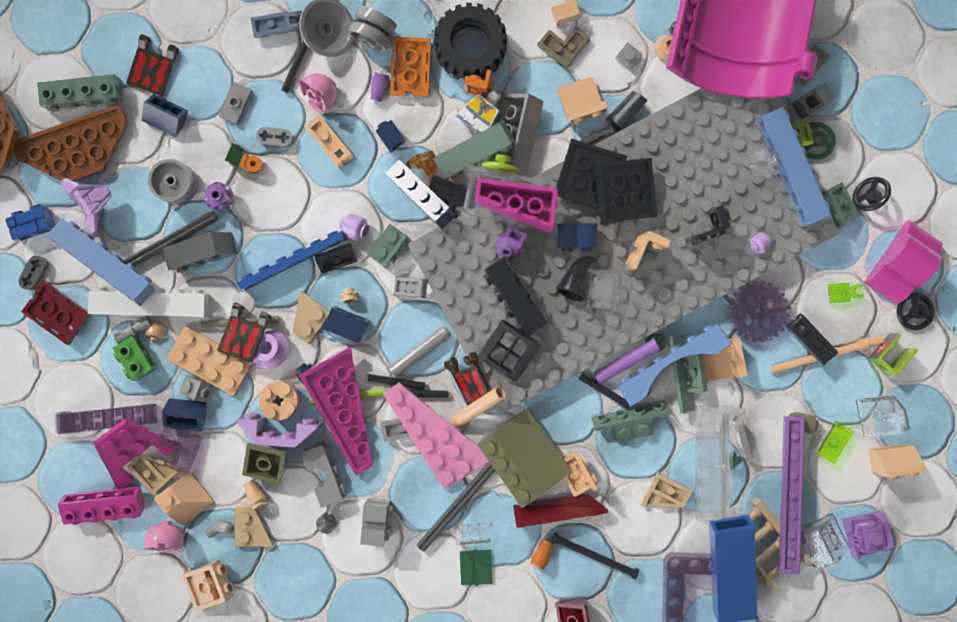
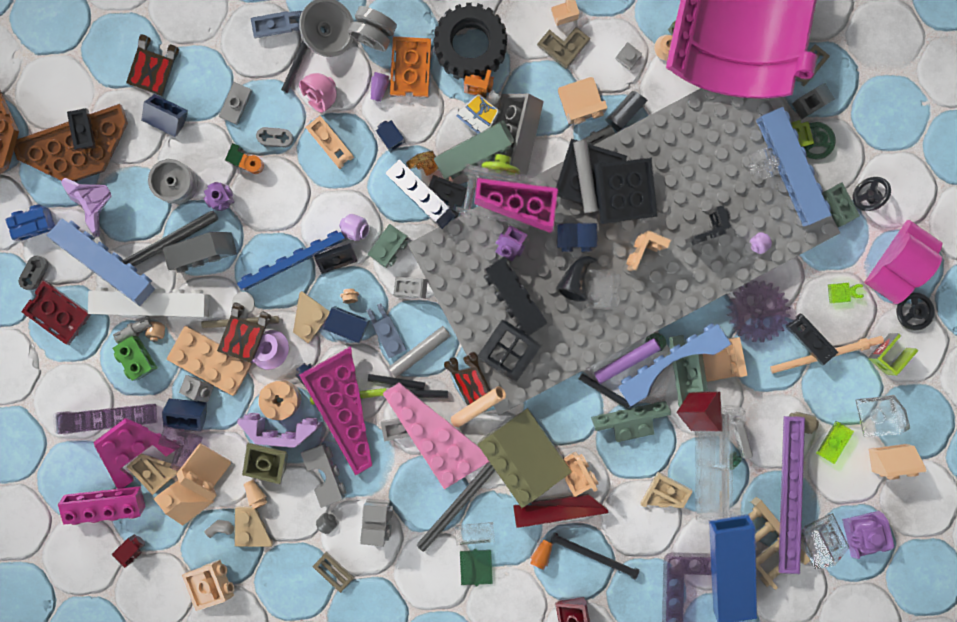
sand green brick [37,74,123,112] -> none
bright pink cylinder [143,521,184,551] -> none
none -> black plate [67,108,96,151]
none -> dark red brick [111,534,145,568]
none -> light nougat bracket [176,444,231,501]
none -> dark tan tile [313,551,354,593]
none -> sand blue hinge [367,303,406,359]
none -> light grey piece [573,140,598,213]
none -> dark red slope [676,392,722,432]

